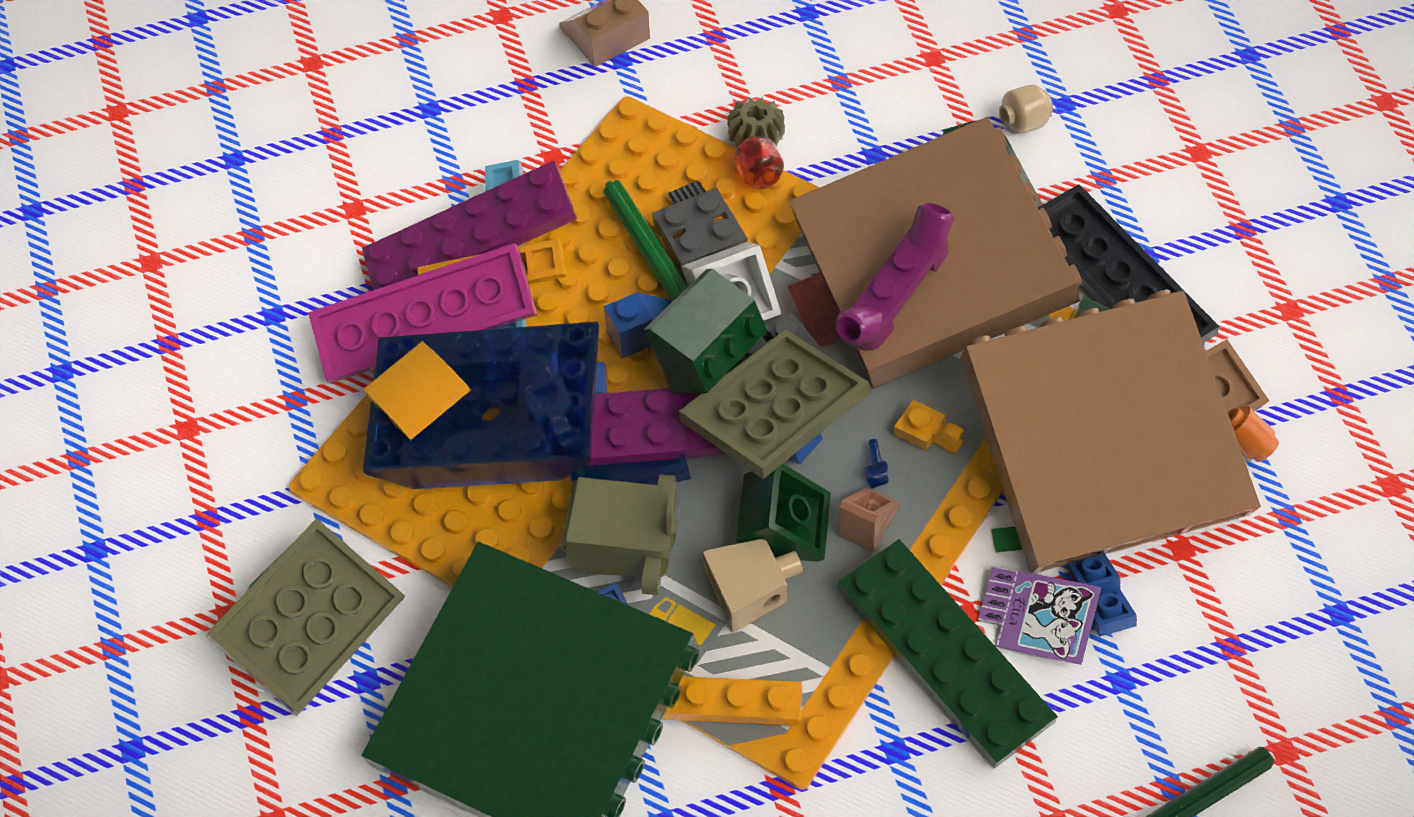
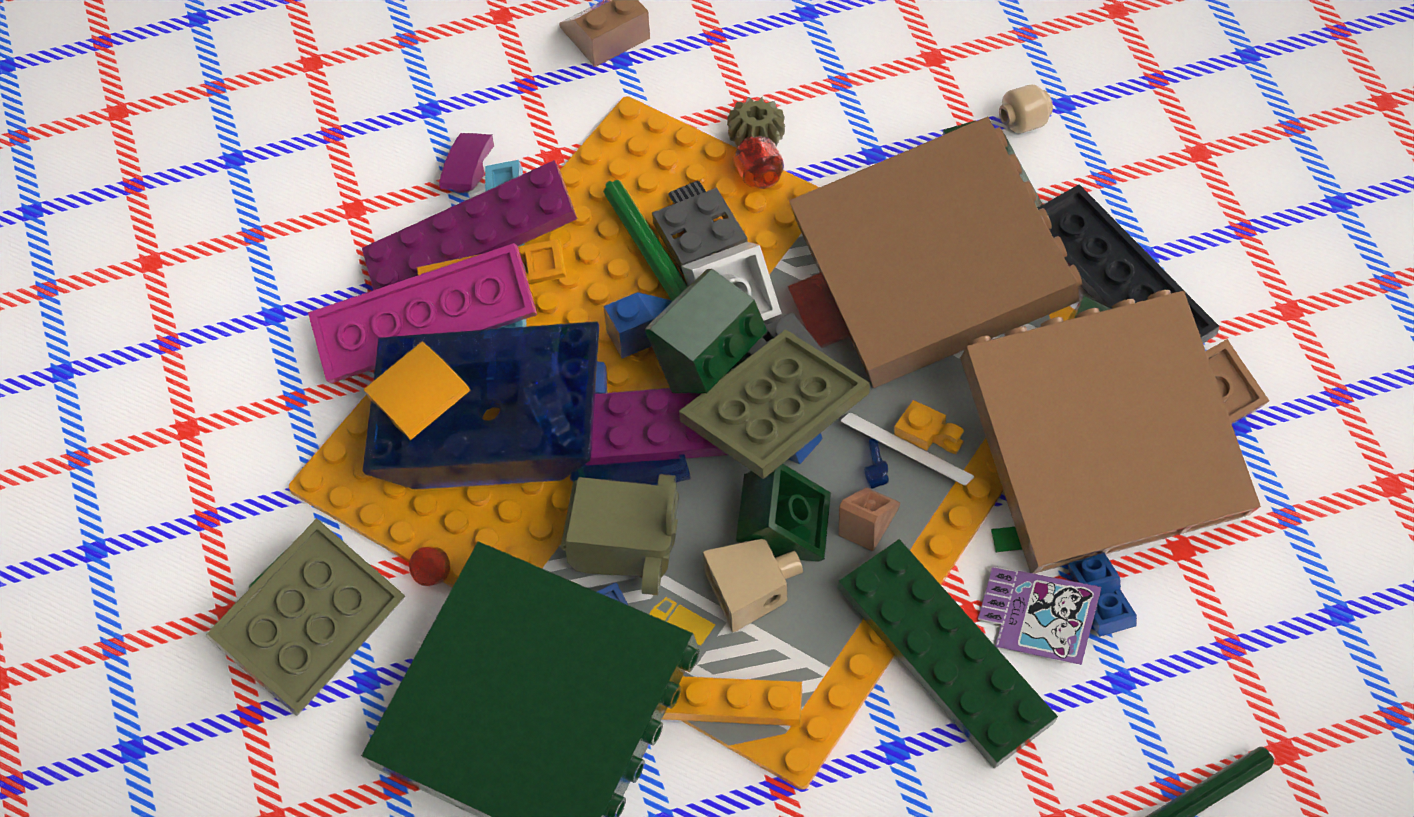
magenta plate [835,203,954,351] -> none
orange brick [1228,406,1279,462] -> none
none -> clear red tile [409,546,450,586]
none -> magenta slope [439,133,494,193]
none -> white sticker [841,413,974,485]

